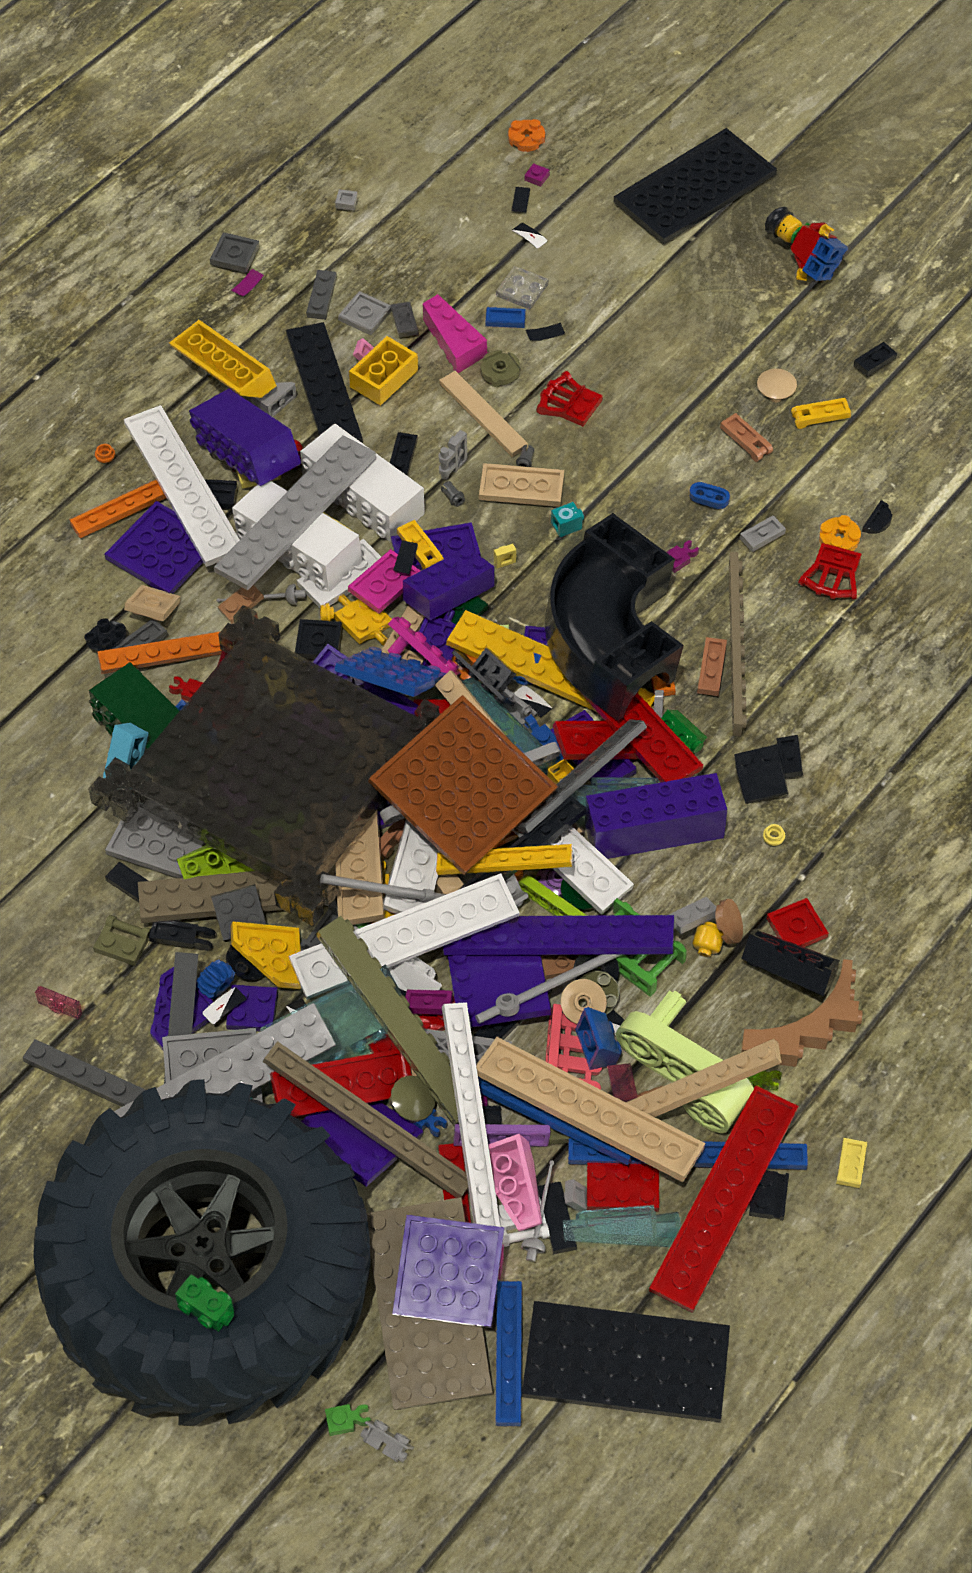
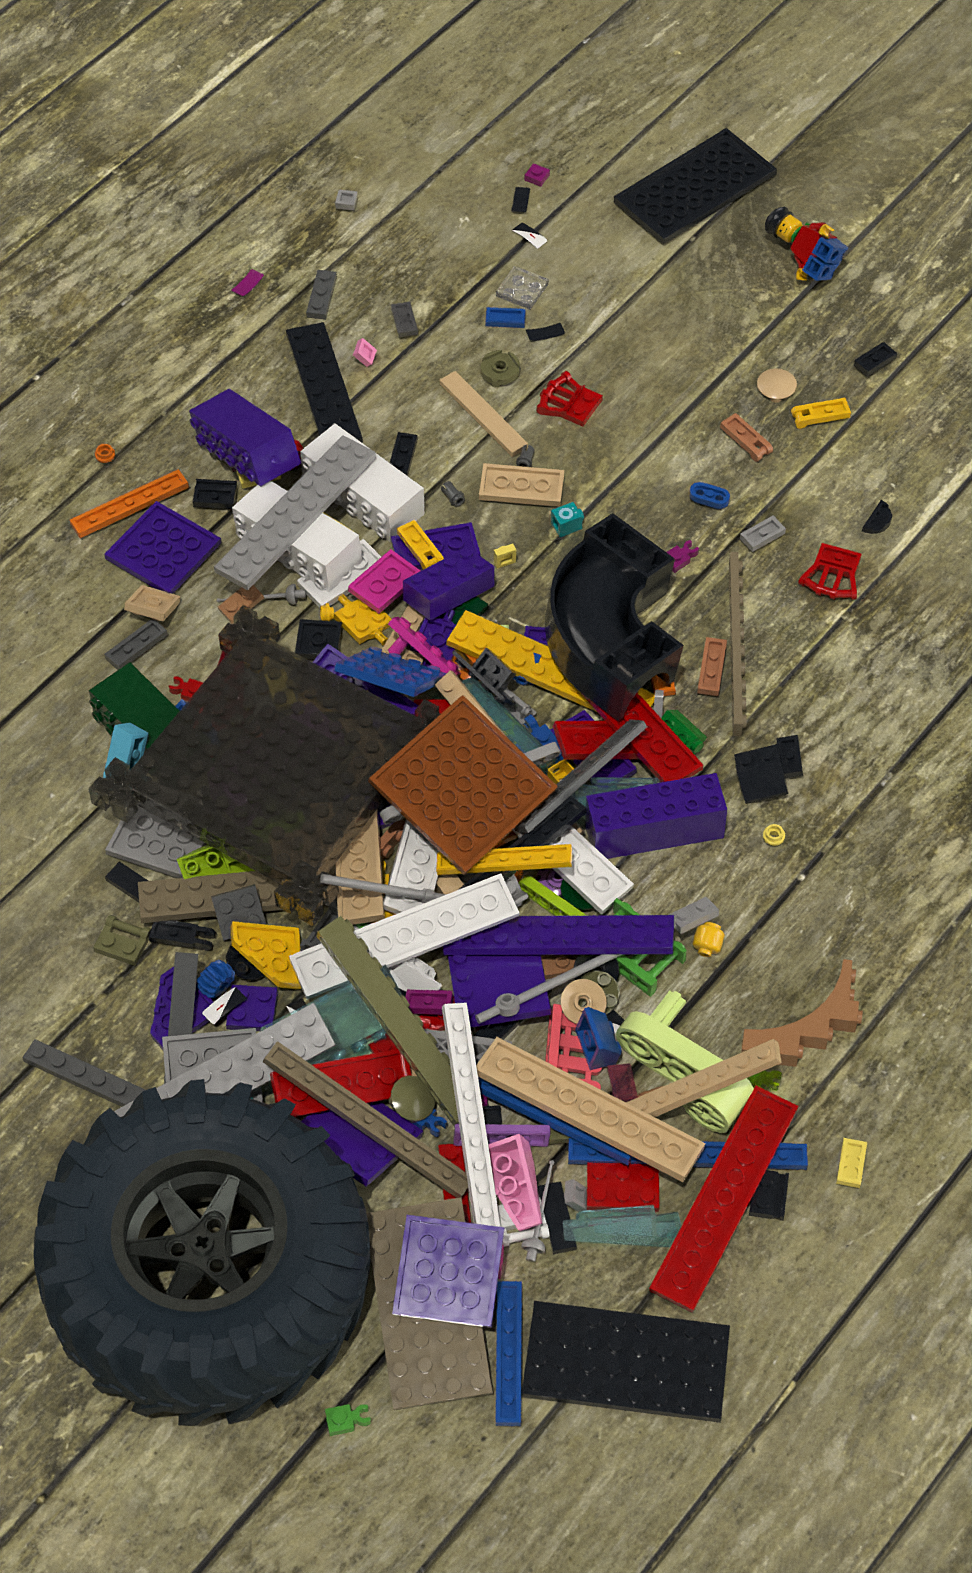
clear pink plate [35,986,82,1020] -> none
black dish [84,618,127,651] -> none
orange plate [97,631,227,674] -> none
white plate [124,405,239,567] -> none
yellow slope [169,320,277,398] -> none
green brick [175,1274,234,1332] -> none
dark grey plate [210,232,260,273] -> none
light grey slope [251,382,296,417] -> none
light grey tile [338,291,392,335] -> none
yellow brick [349,336,418,406] -> none
light grey hinge [360,1419,414,1463] -> none
black sticker [393,540,418,574] -> none
dark pink wedge [422,294,487,373] -> none
light grey plate [438,430,467,480] -> none
orange plate [508,119,545,152] -> none
sticker [514,685,552,718] -> none
medium nougat tile [715,899,743,944] -> none
black wedge [741,929,840,996] -> none
red plate [766,898,829,947] -> none
light orange plate [819,515,861,551] -> none

